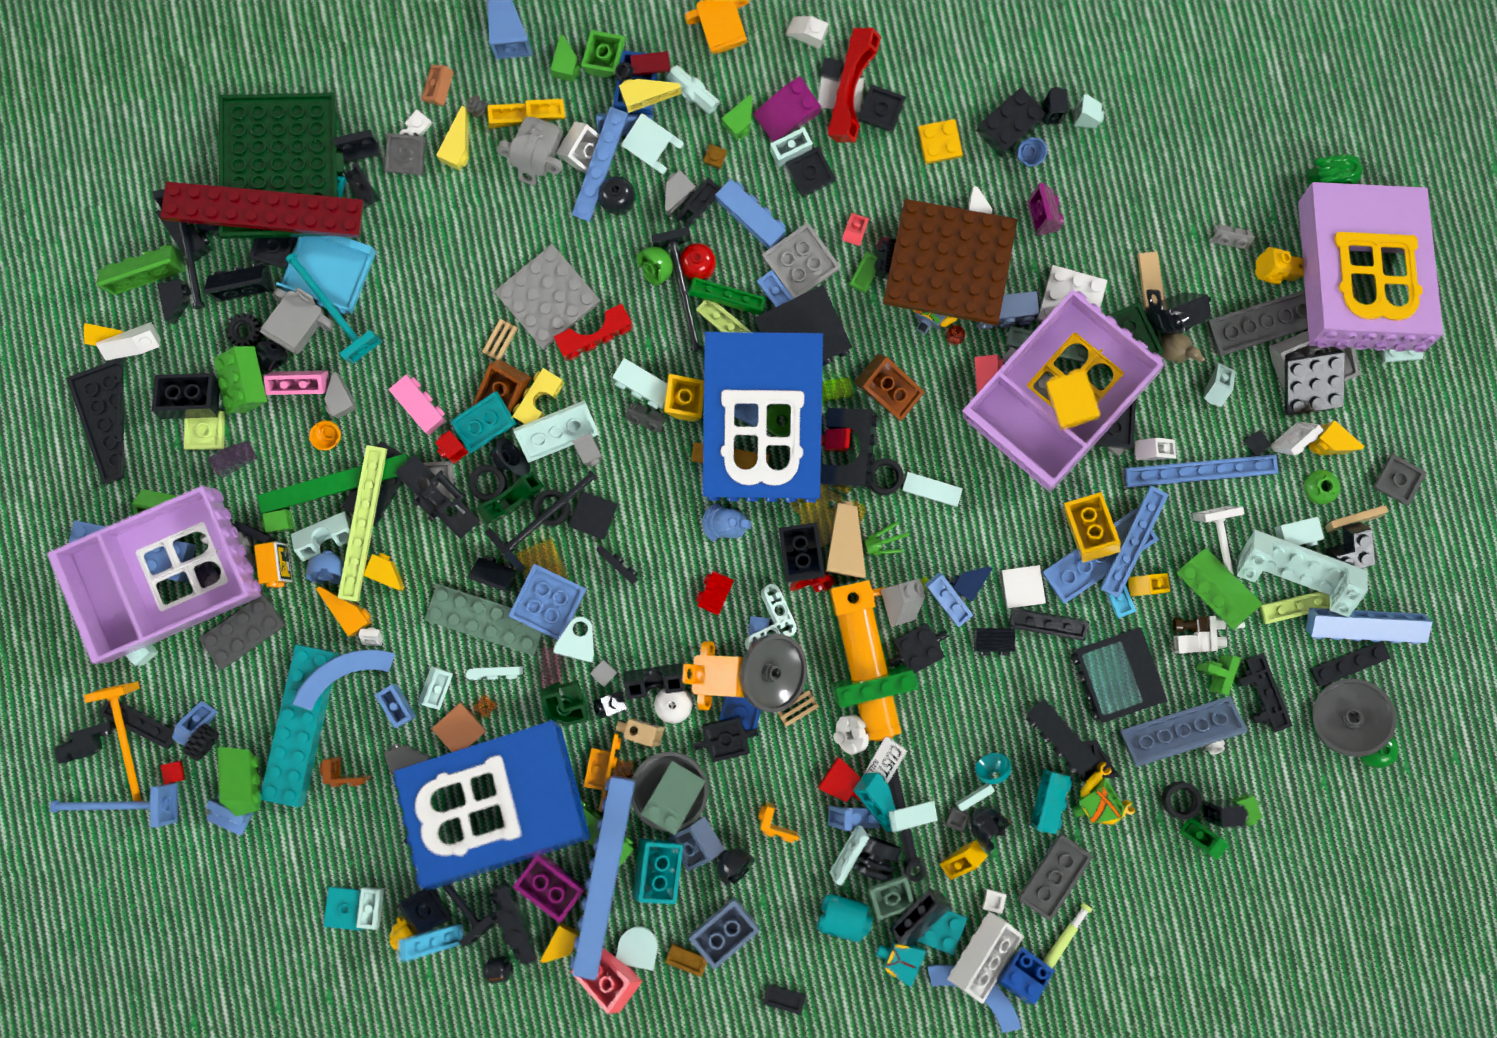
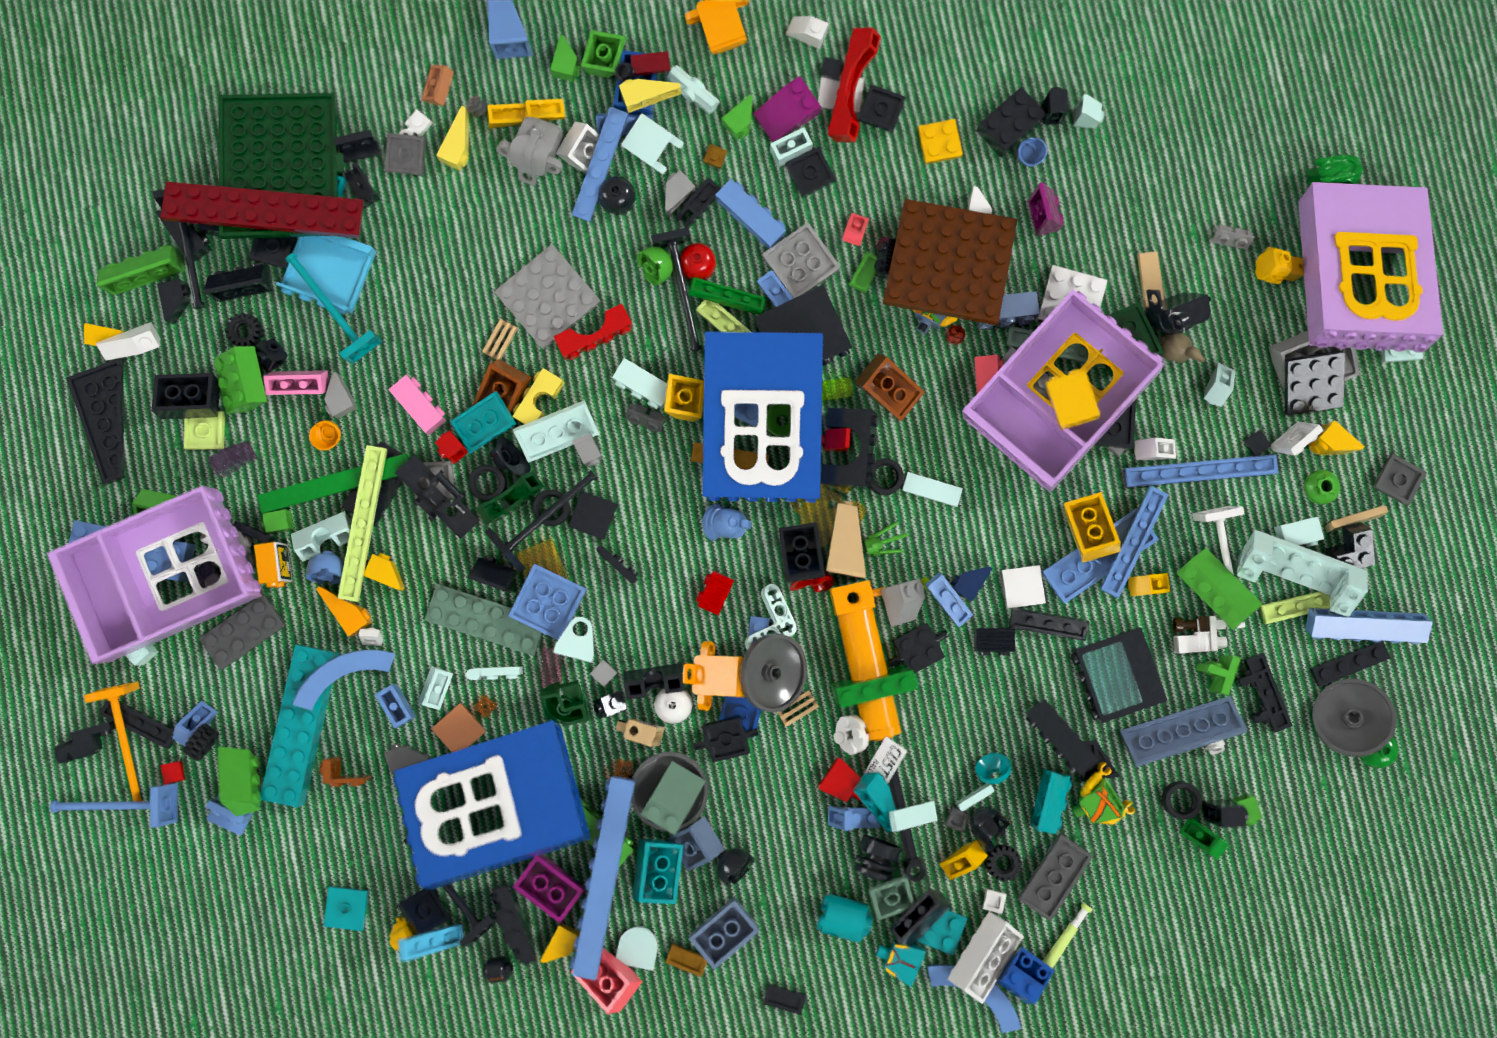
light grey piece [260,287,335,354] -> none
light aqua slope [356,887,384,930] -> none
light orange bracket [583,732,621,812] -> none
light orange bracket [758,802,799,843] -> none
light aqua tile [830,825,869,886] -> none
medium azure plate [1107,584,1136,619] -> none
dark grey plate [1206,290,1308,357] -> none
none -> black tyre [985,844,1022,882]

